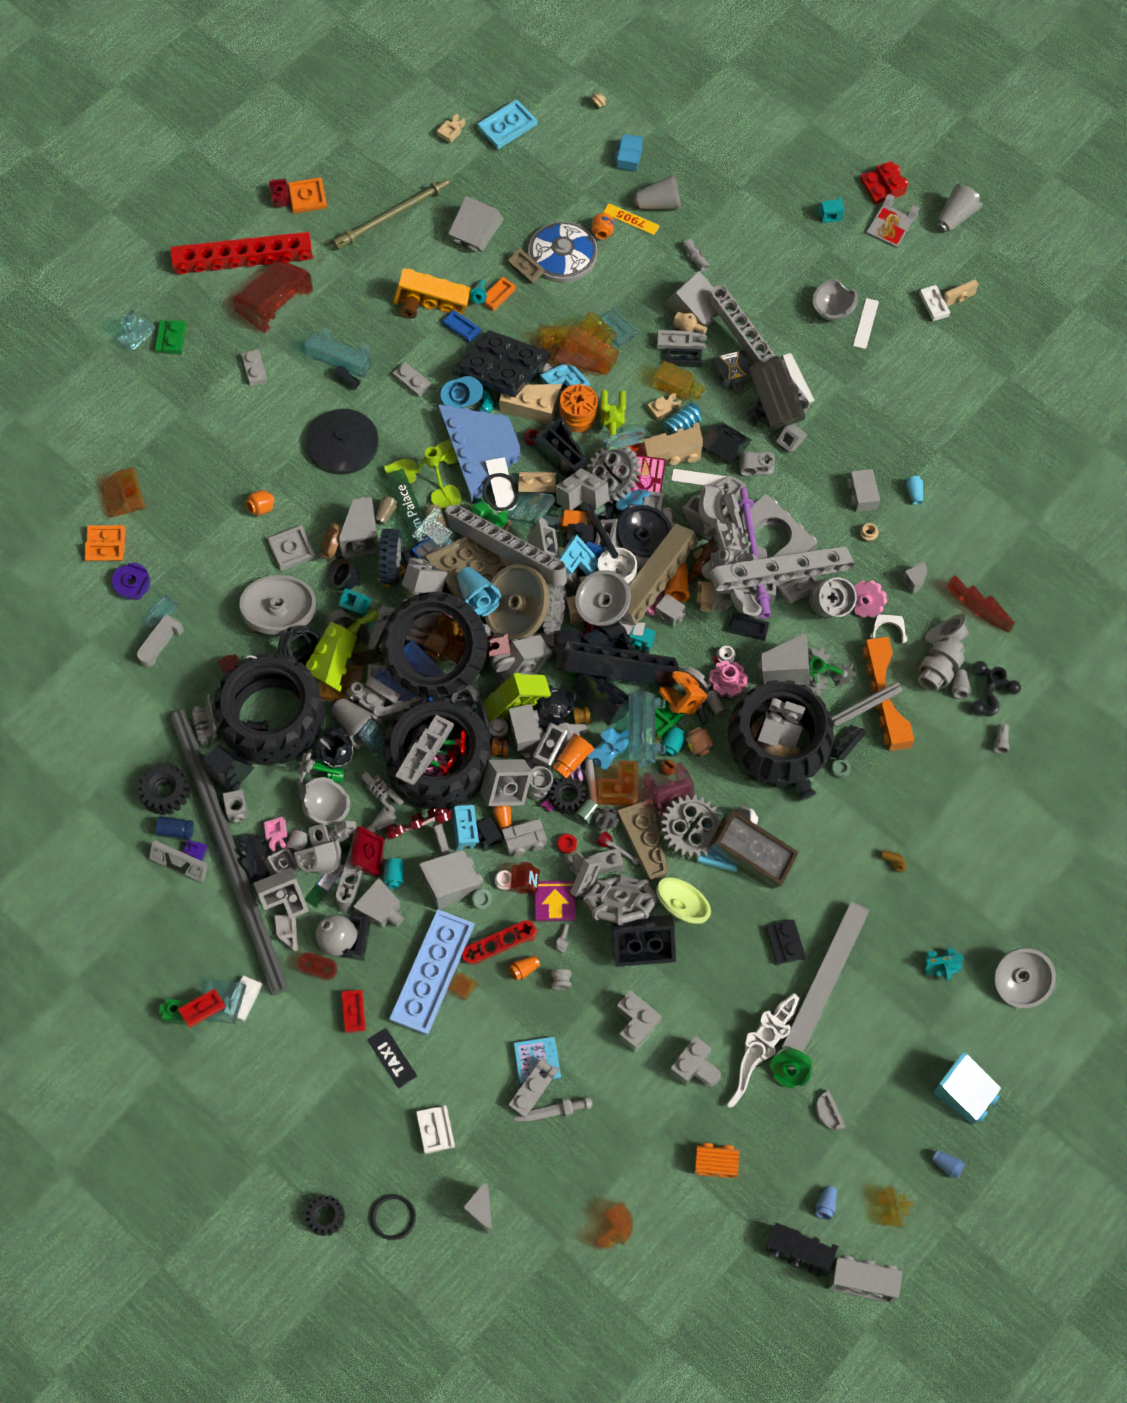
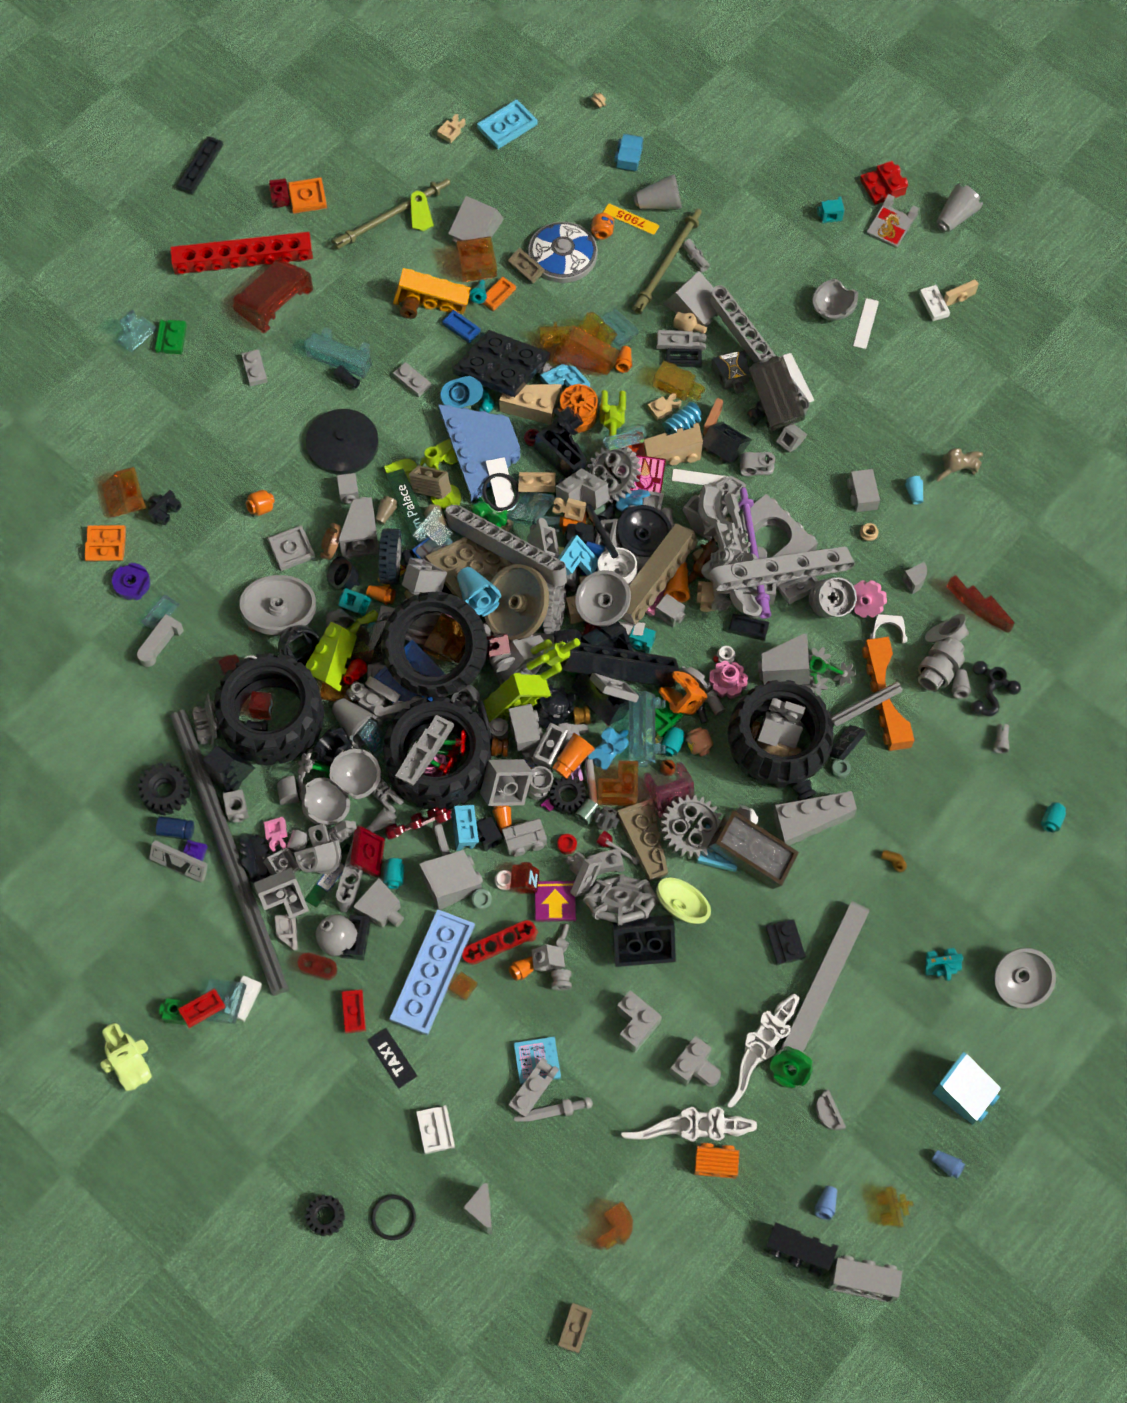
none -> yellowish green piece [101,1023,152,1091]
none -> black hips [148,489,182,525]
none -> black tile [177,136,224,195]
none -> clear red brick [249,691,274,720]
none -> light grey brick [277,775,300,805]
none -> light grey cylinder [329,749,381,799]
none -> light grey brick [337,473,359,504]
none -> red cone [343,659,367,685]
none -> orange cone [366,585,396,605]
none -> dark tan brick [409,465,451,499]
none -> lime piece [411,191,433,232]
none -> clear orange slope [456,236,497,282]
none -> lime plant [526,638,580,680]
none -> light grey brick [532,944,565,973]
none -> black hips [551,406,583,436]
none -> tan plate [552,498,586,521]
none -> dark tan plate [558,1303,593,1354]
none -> light grey plate [590,673,639,703]
none -> orange cone [615,346,632,373]
none -> white animal [621,1107,757,1142]
none -> olive bar [632,208,702,314]
none -> nougat tile [703,398,723,436]
none -> light grey wedge [773,791,857,845]
none -> dark tan animal [936,448,983,482]
none -> teal brick [1041,802,1066,833]

